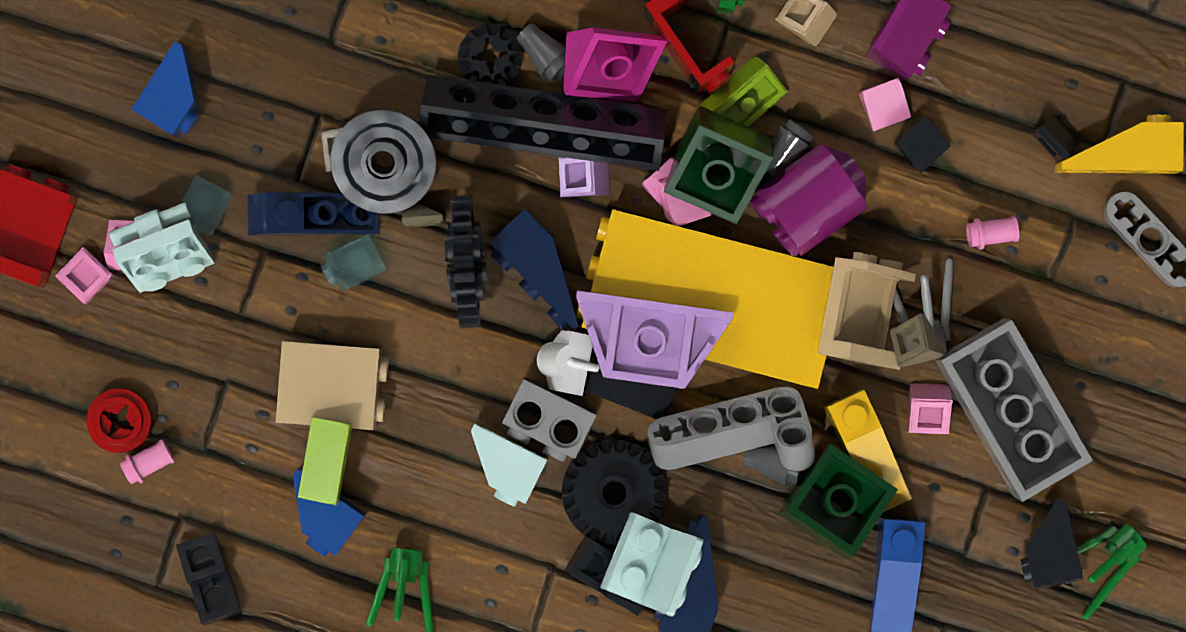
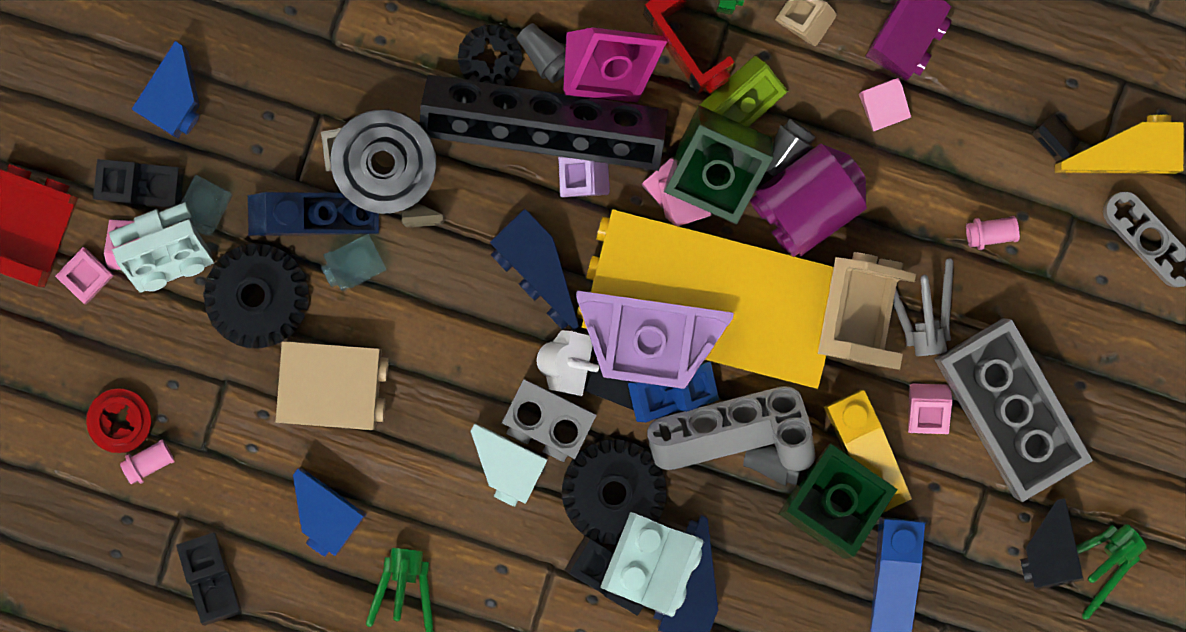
lime slope [298,417,352,505] -> none
black gear [444,195,487,329] -> none
dark tan slope [890,314,945,368] -> none
black slope [894,115,951,174] -> none
none -> black slope [93,159,184,208]
none -> black gear [203,243,309,348]
none -> blue slope [628,361,719,422]

